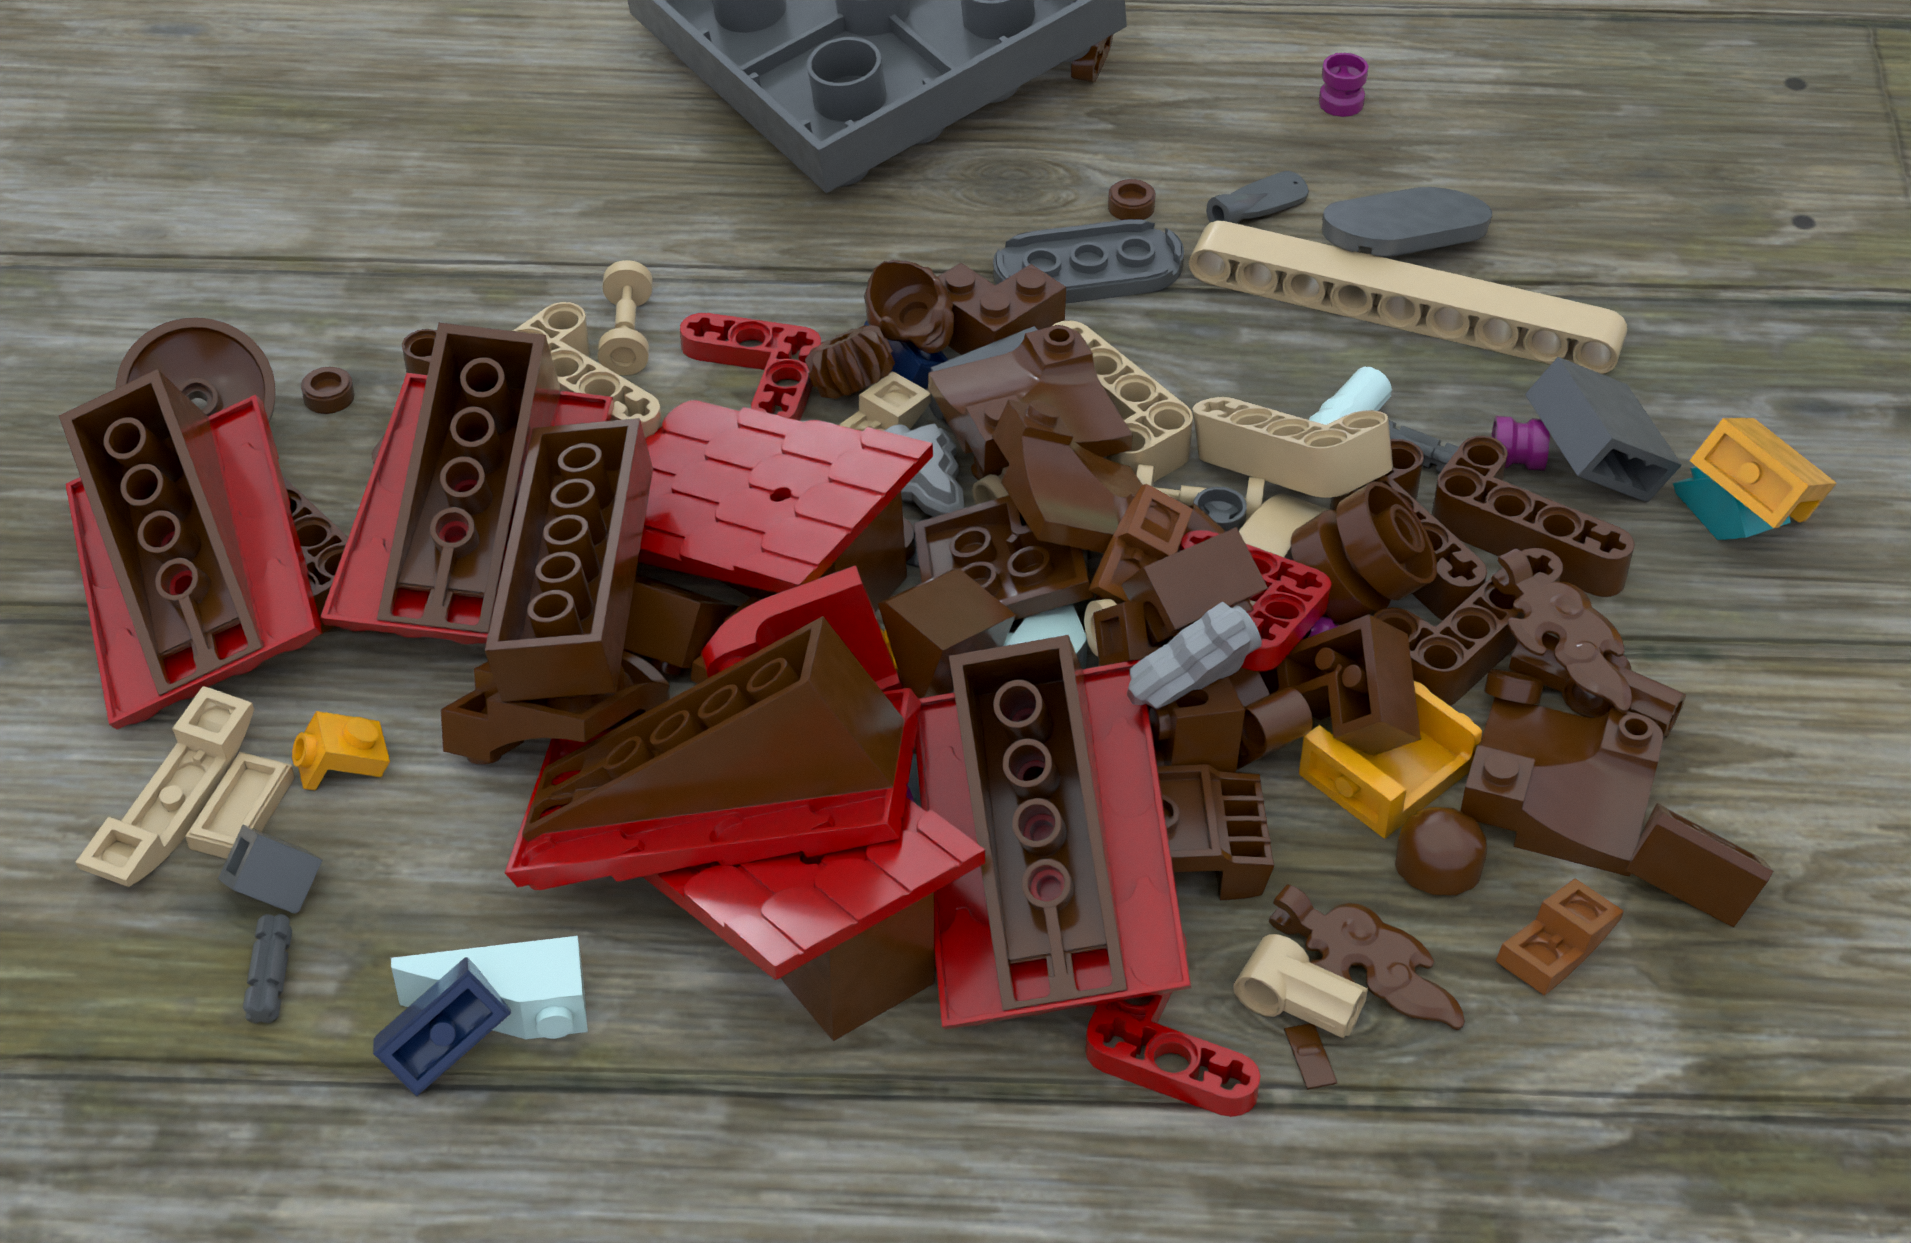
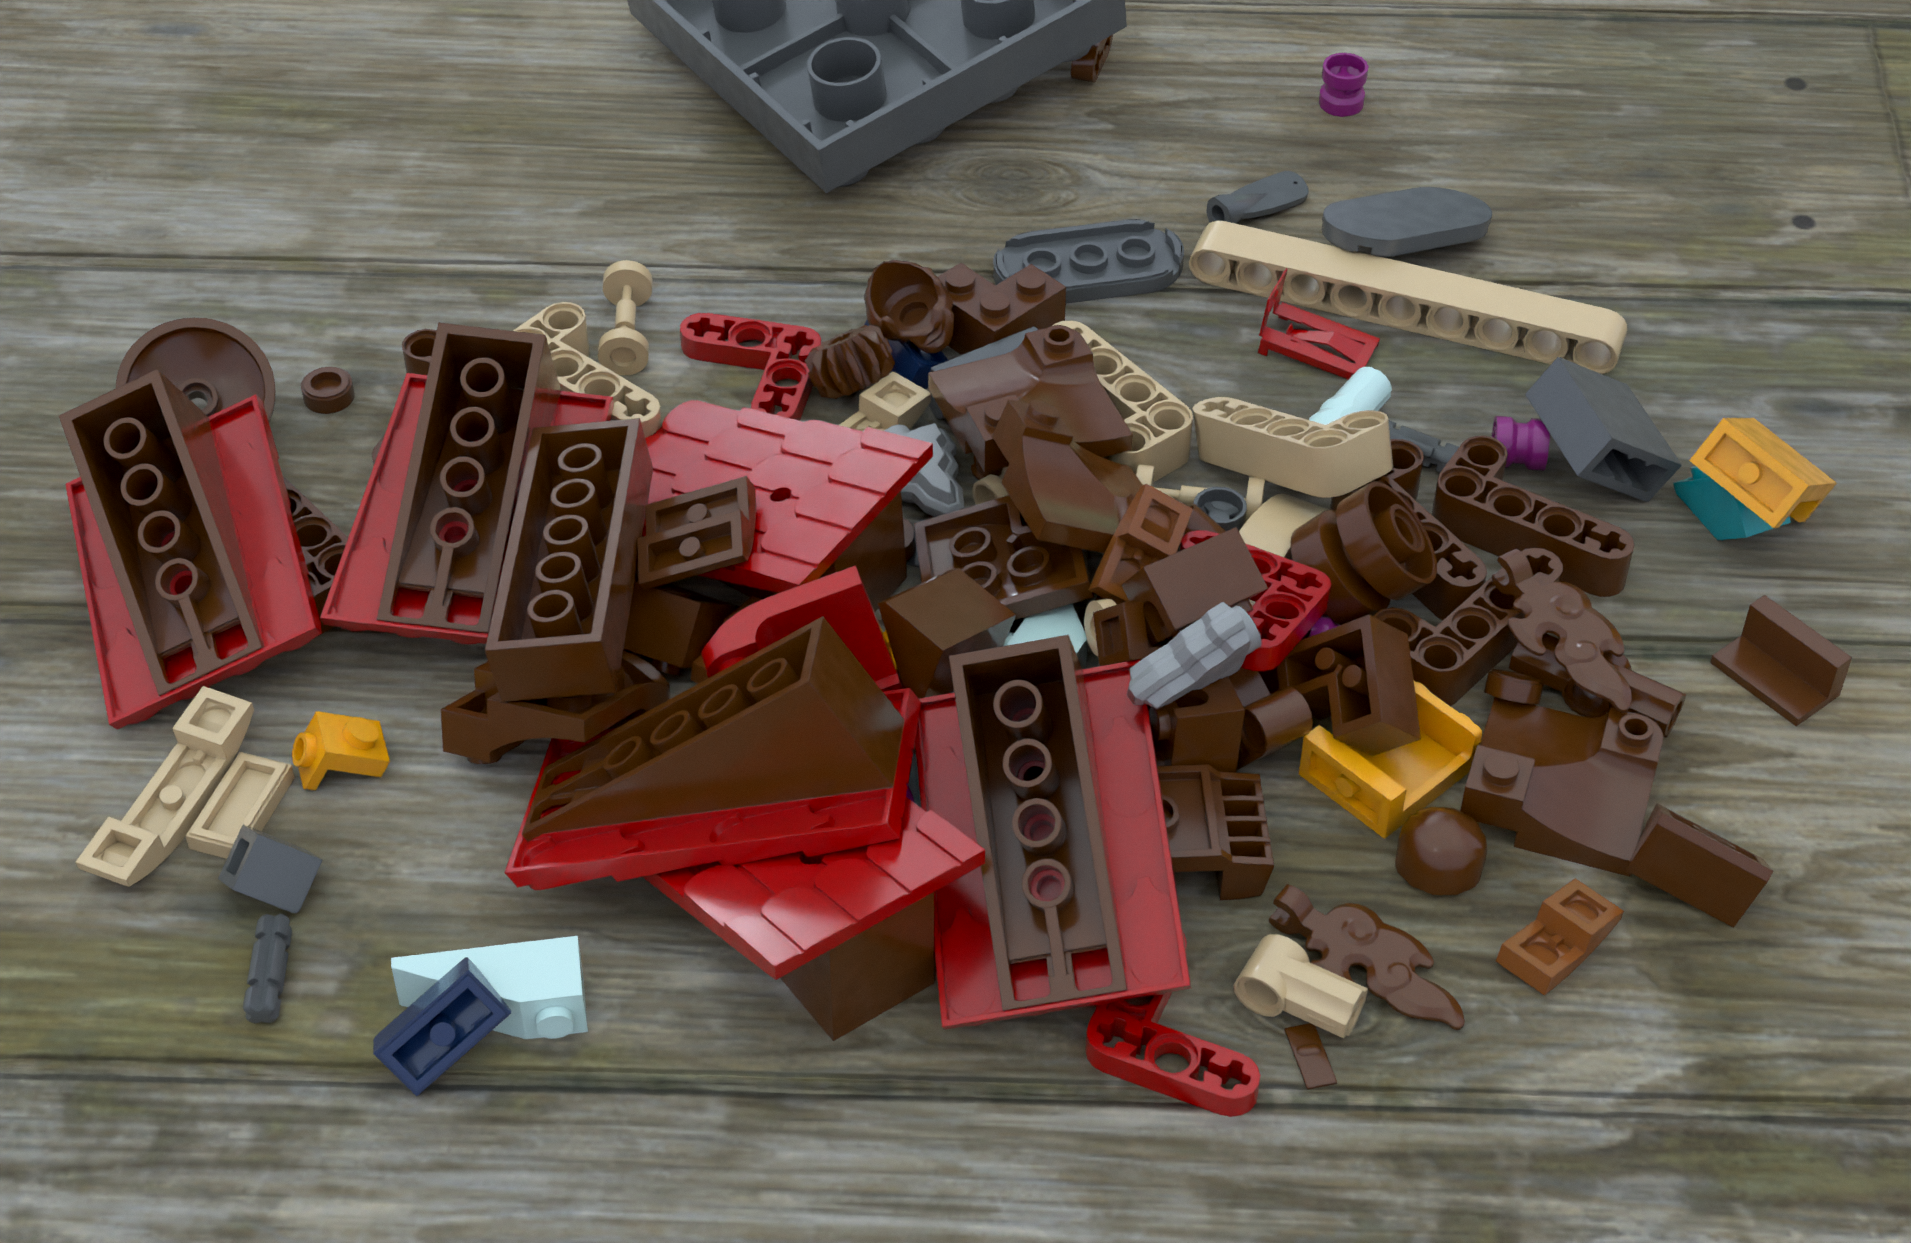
reddish brown tile [1108,179,1156,220] -> none
none -> reddish brown slope [637,476,756,590]
none -> red piece [1258,268,1380,380]
none -> reddish brown panel [1710,595,1852,727]

